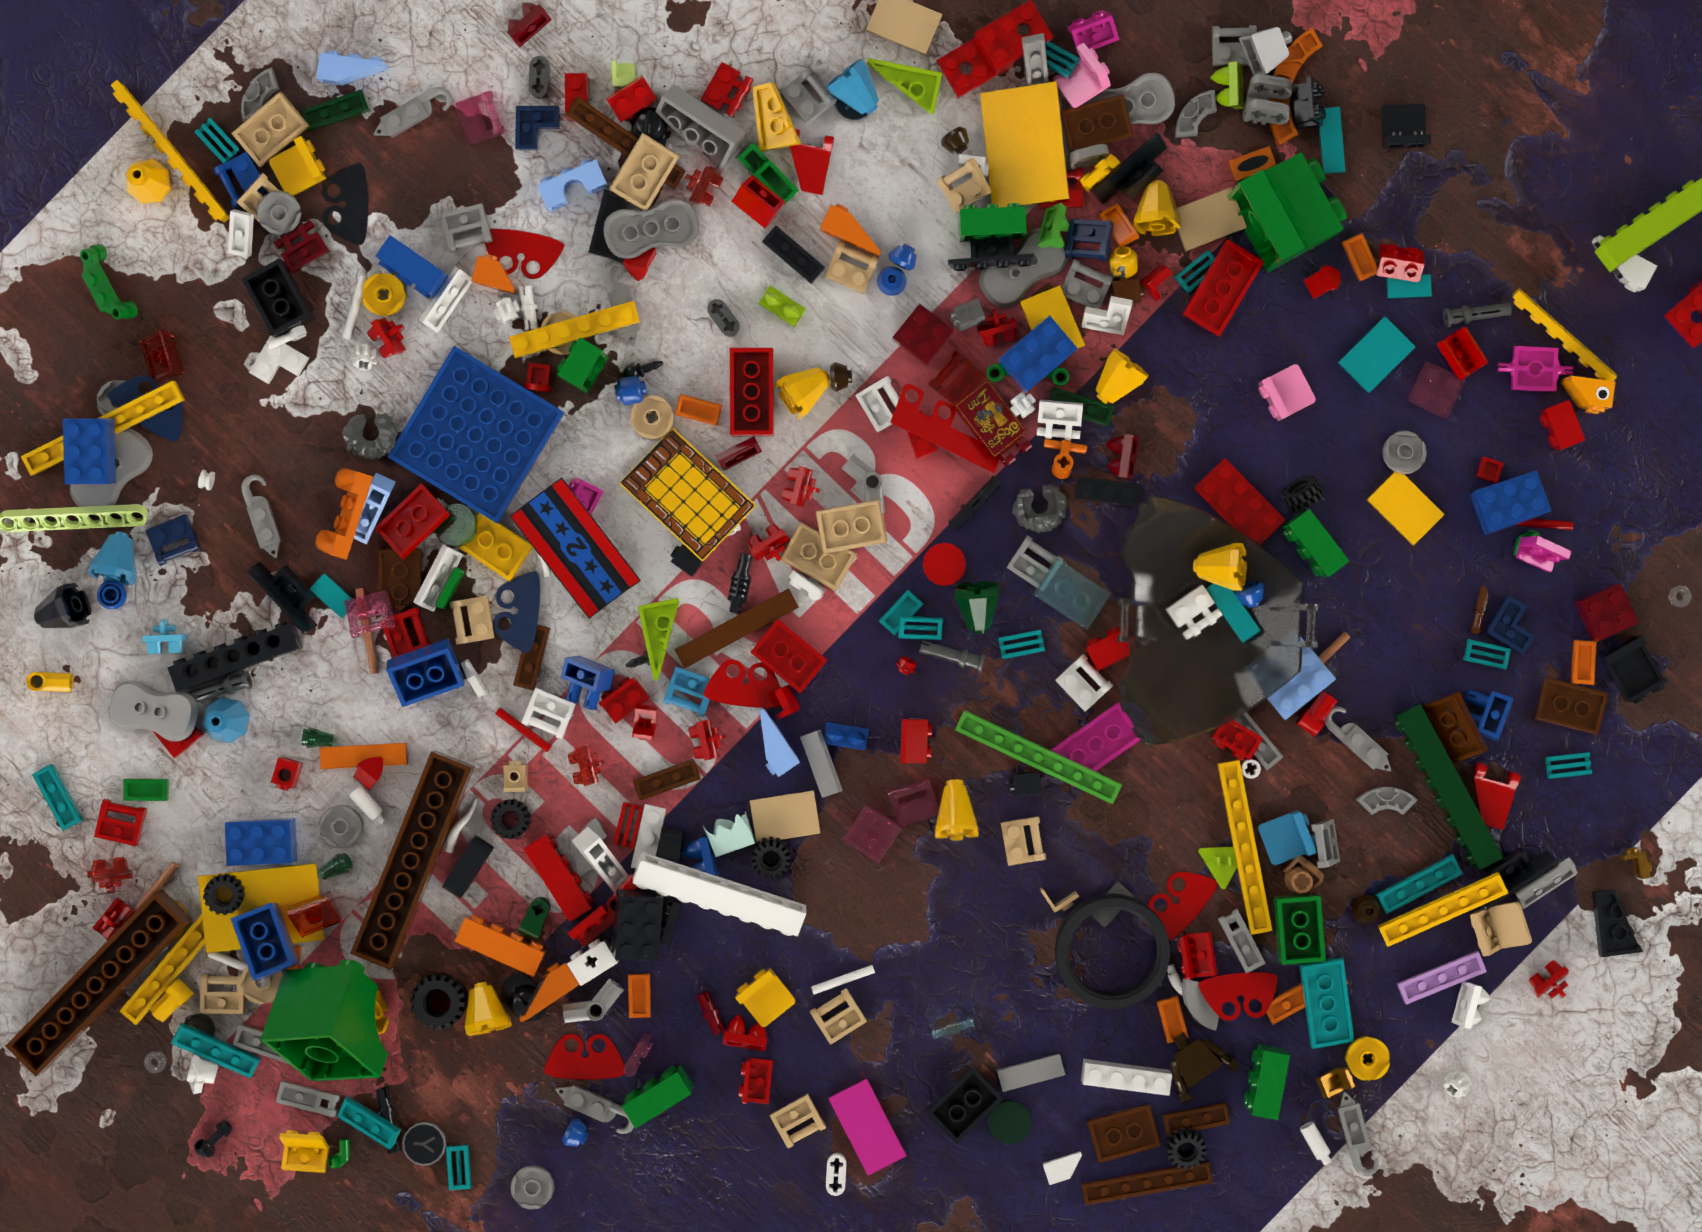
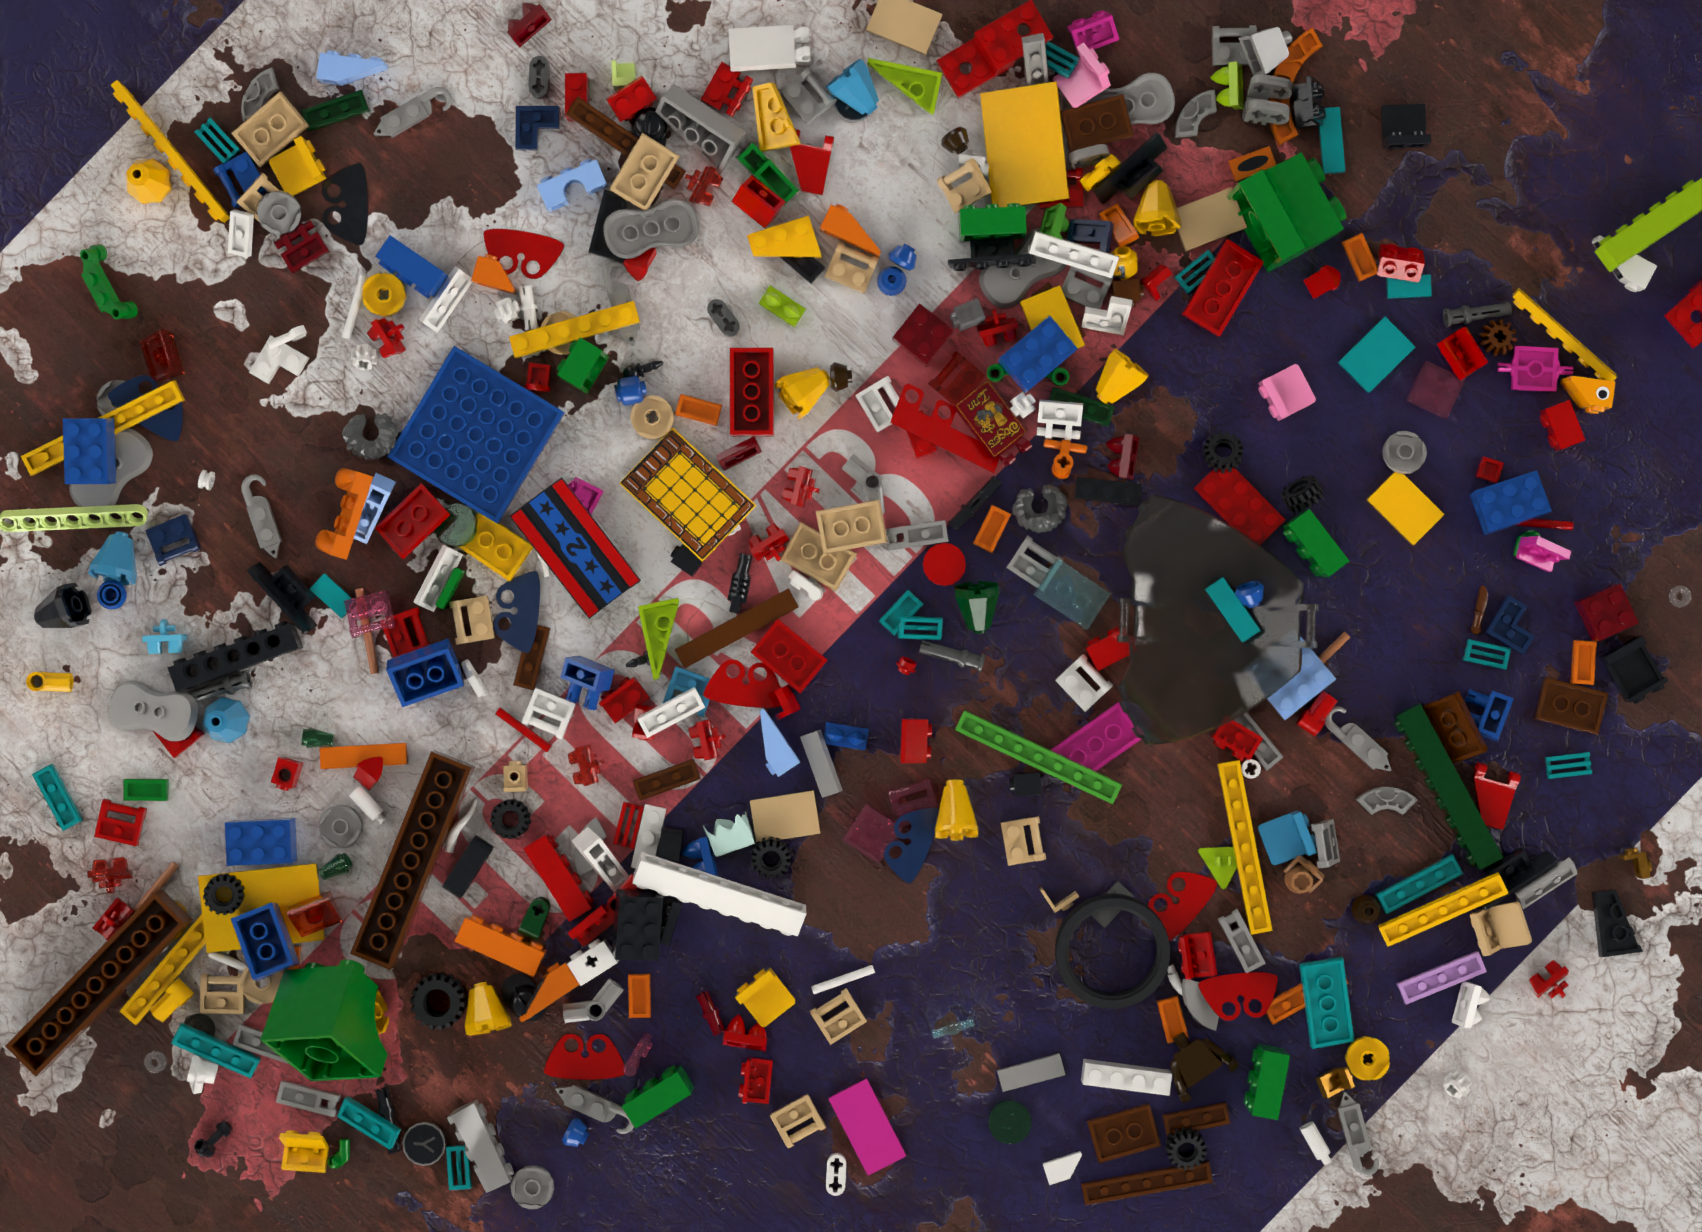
black brick [242,258,316,338] -> none
reddish brown tile [378,549,422,613] -> none
light grey plate [440,203,493,253] -> none
clear pink plate [455,91,506,145] -> none
black brick [926,1063,1004,1144] -> none
teal tile [998,630,1045,659] -> none
white plate [1166,585,1222,640] -> none
yellow cone [1193,543,1247,591] -> none
green brick [1273,893,1326,965] -> none
none -> light grey wedge [447,1100,514,1193]
none -> white plate [637,687,705,738]
none -> white tile [728,25,811,72]
none -> yellow wing [747,215,822,258]
none -> dark blue piece [884,807,939,884]
none -> light grey plate [886,520,948,551]
none -> orange tile [973,505,1011,553]
none -> white panel [1027,231,1119,278]
none -> black tyre [1203,431,1243,473]
none -> reddish brown gear [1479,319,1517,356]

